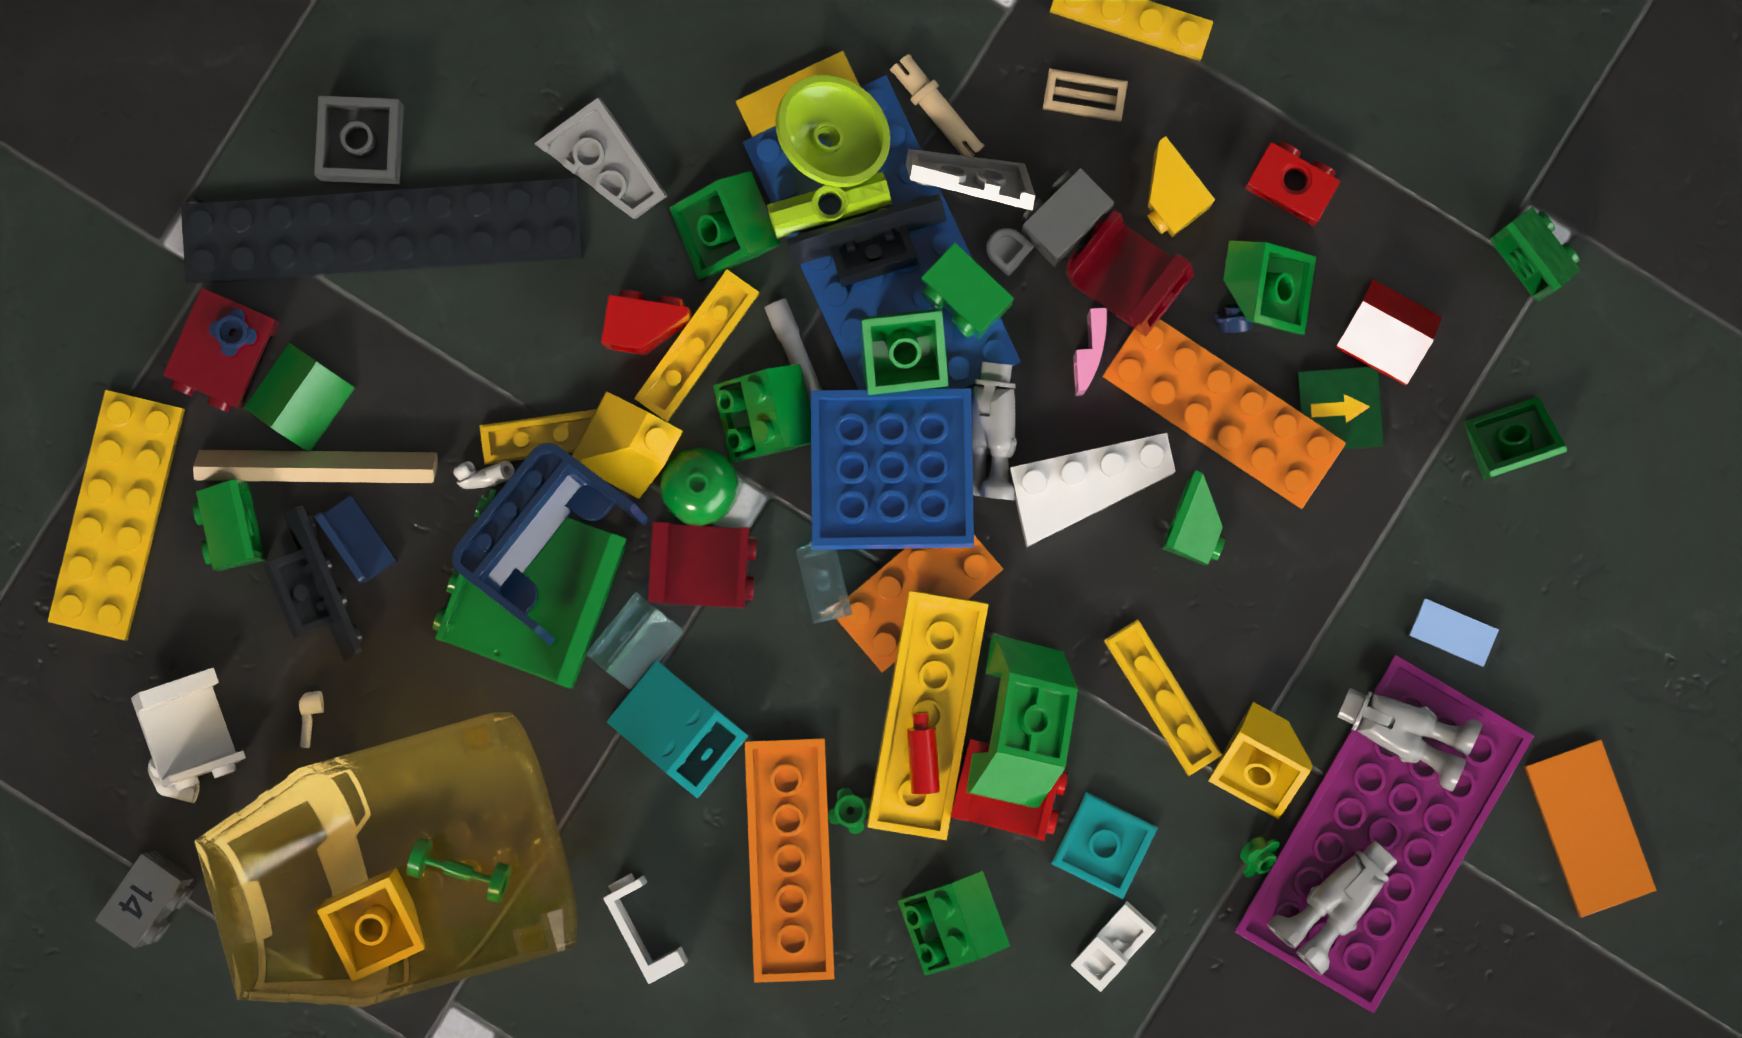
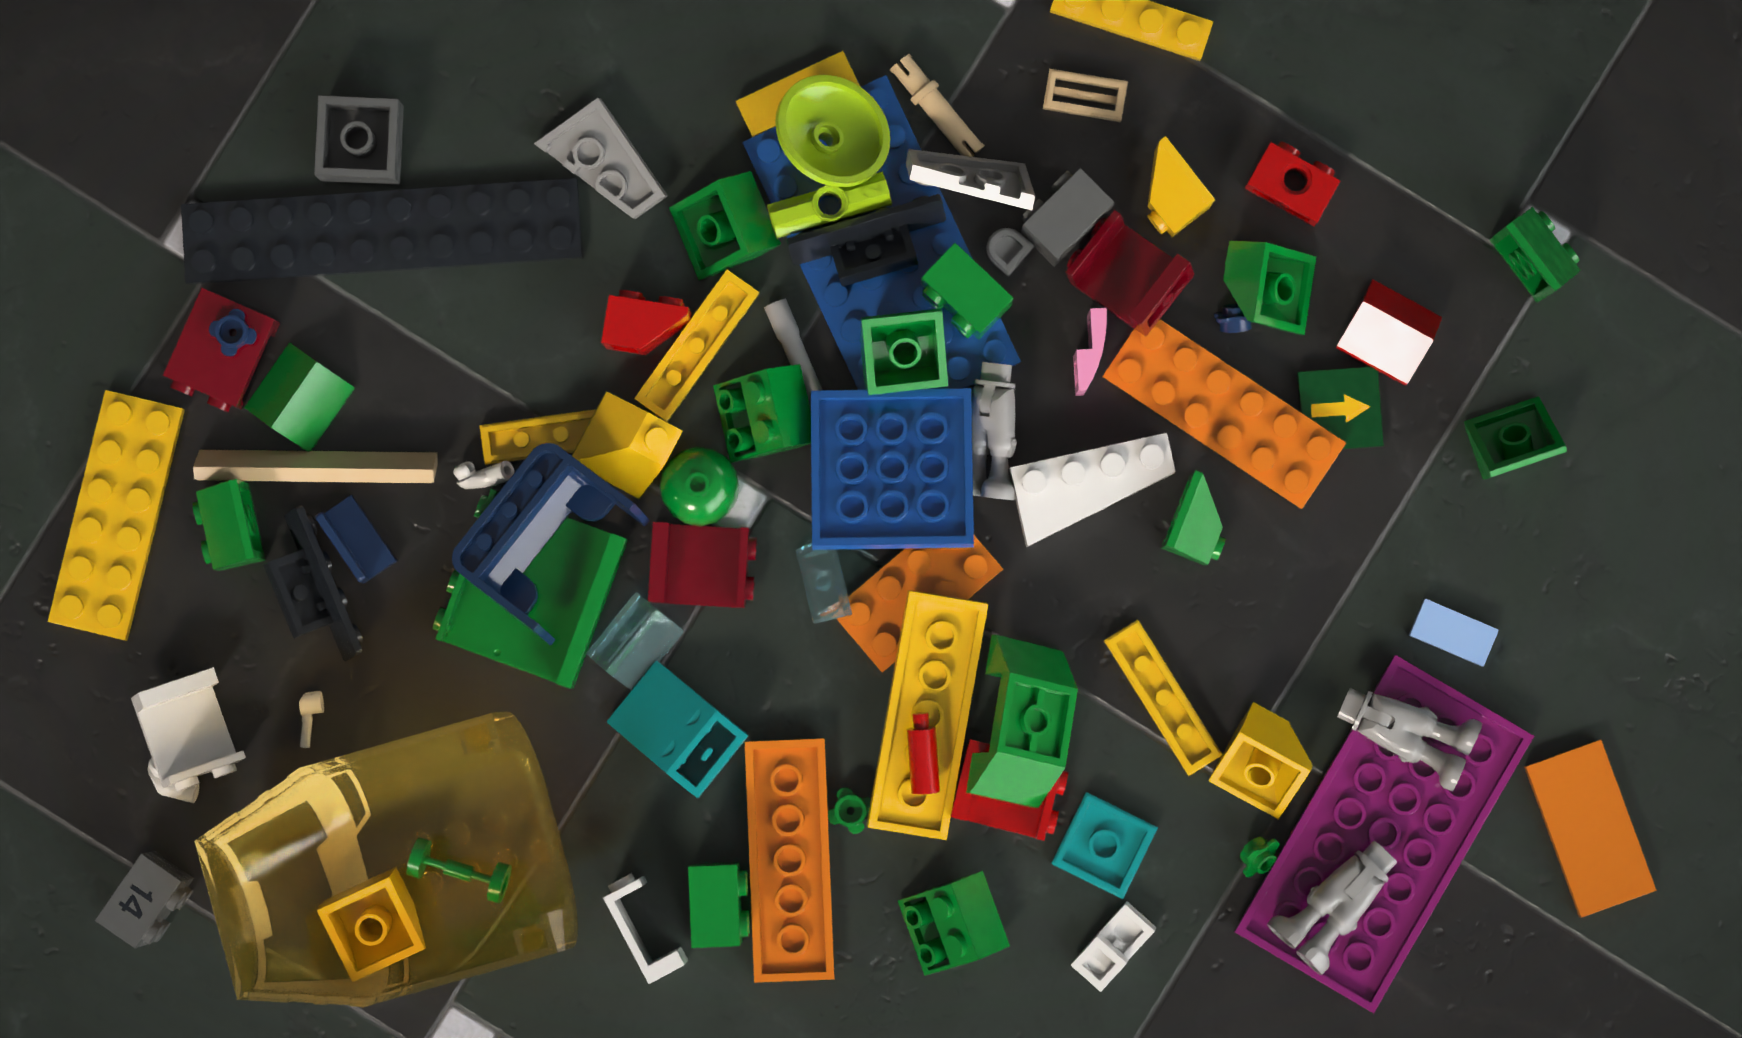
none -> green brick [688,862,750,948]

